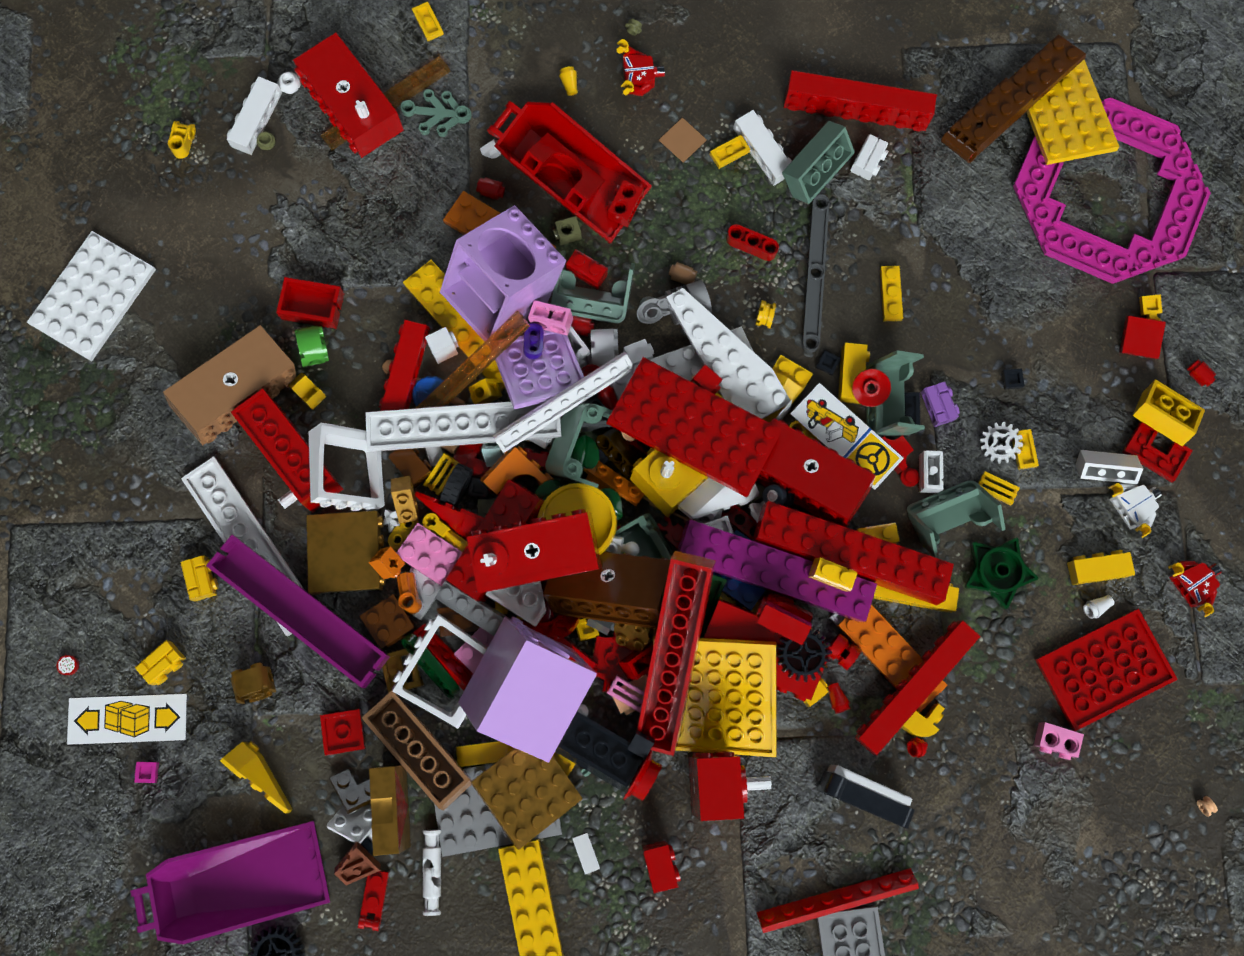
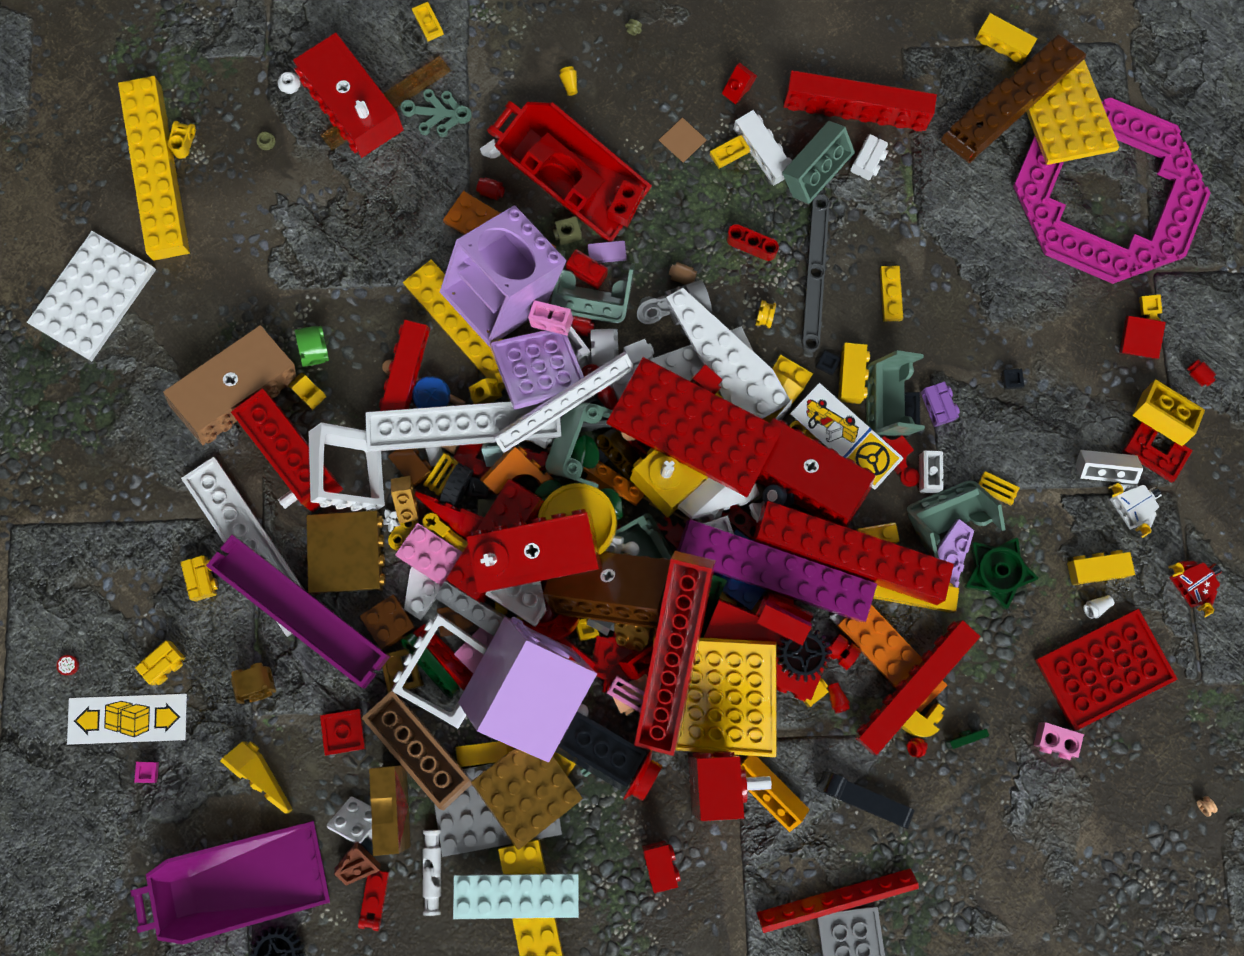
white brick [227,77,282,155] -> none
red piece [276,277,344,329] -> none
plate [330,769,371,814] -> none
orange brick [368,546,405,579] -> none
orange piece [397,572,422,614] -> none
clear orange tile [415,311,530,409] -> none
white brick [425,327,459,364] -> none
dark purple plate [523,323,544,359] -> none
white sticker [572,833,600,874] -> none
red torso [617,39,665,96] -> none
black tile [627,730,655,759] -> none
yellow brick [808,558,858,591] -> none
white tile [827,764,912,806] -> none
red dish [852,369,891,407] -> none
white gear [980,422,1023,464] -> none
yellow plate [1012,429,1039,470] -> none
none -> yellow brick [118,76,190,261]
none -> light aqua plate [453,873,579,919]
none -> lavender tile [588,241,626,263]
none -> red brick [722,63,757,104]
none -> light orange brick [740,755,810,832]
none -> lavender wing [931,519,974,588]
none -> dark green plate [945,729,989,749]
none -> yellow brick [975,13,1038,64]

